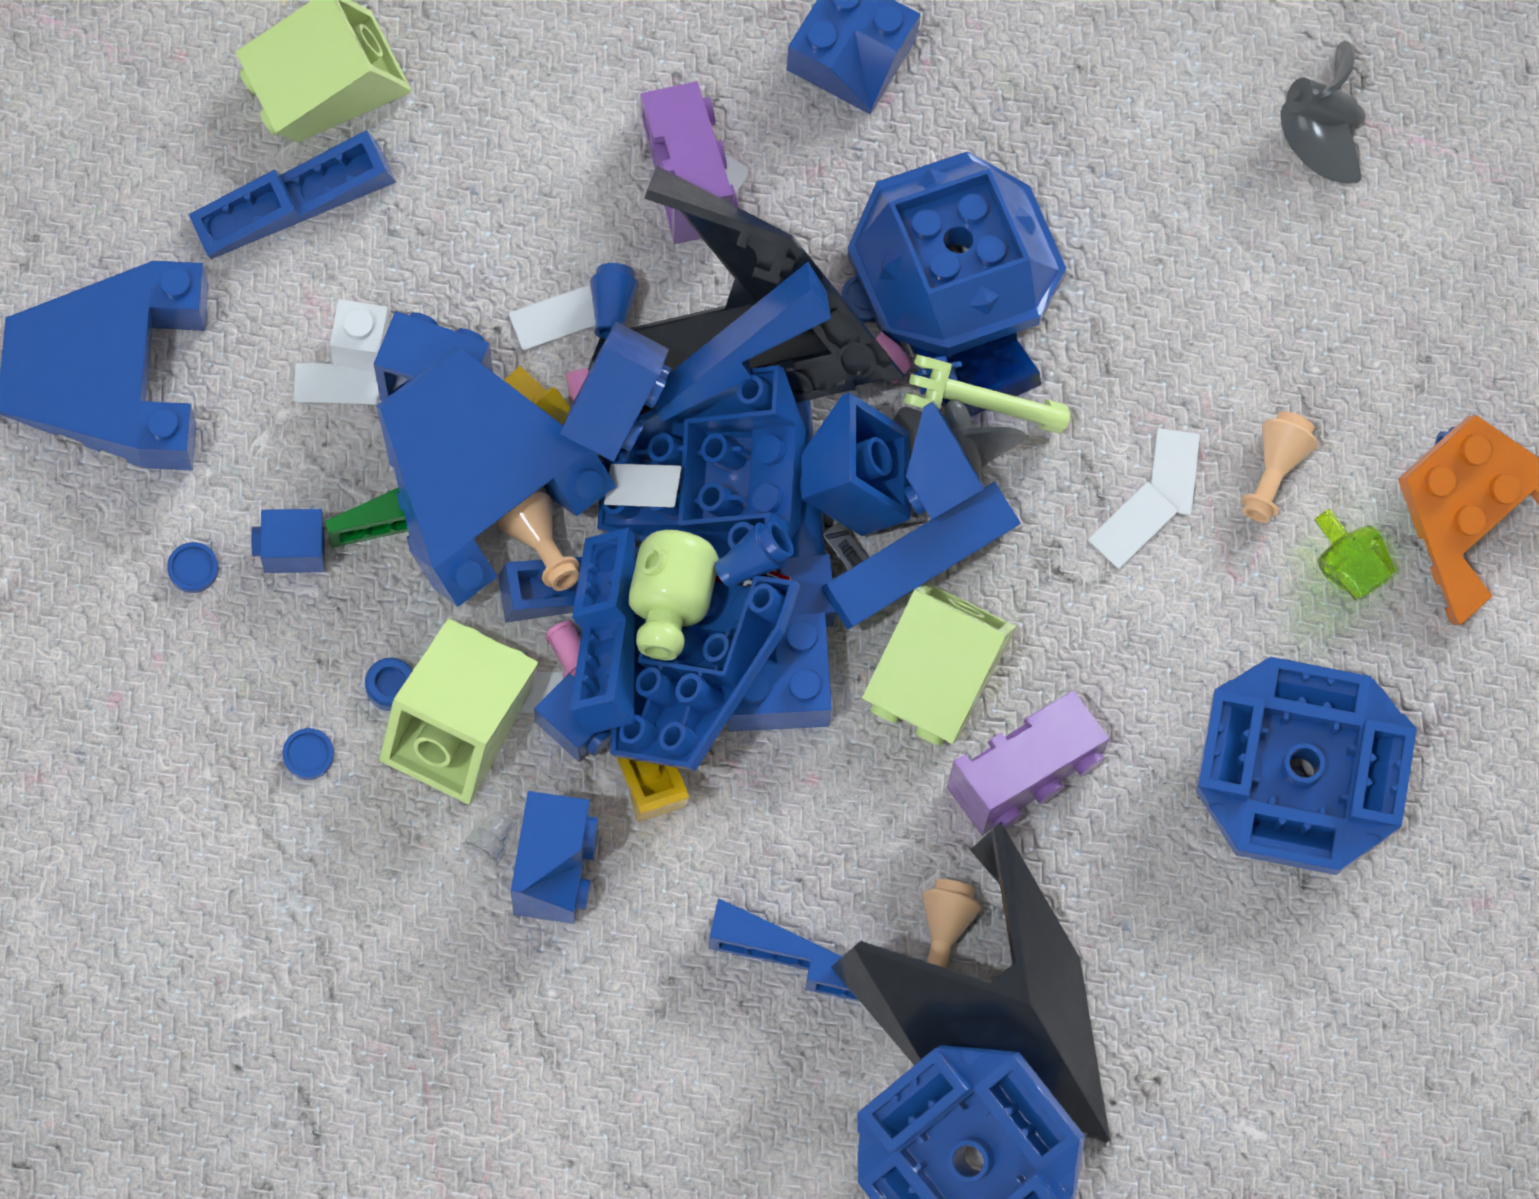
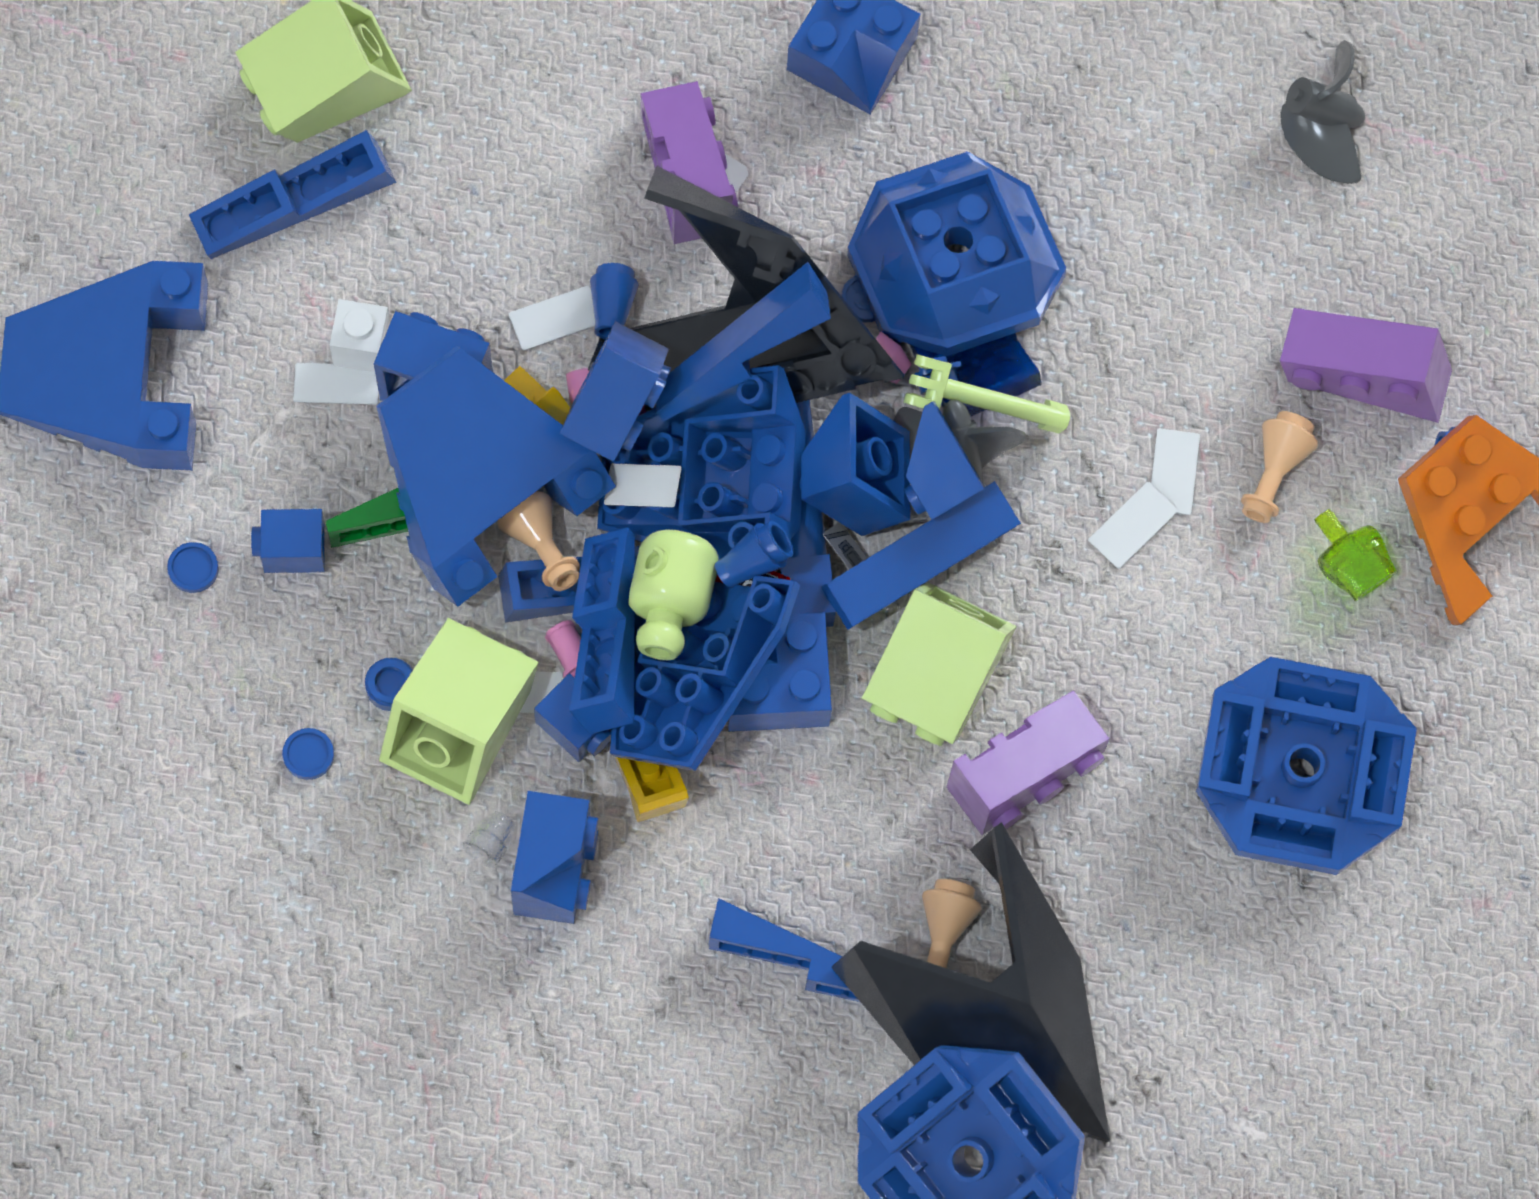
none -> medium lavender wedge [1280,308,1452,423]

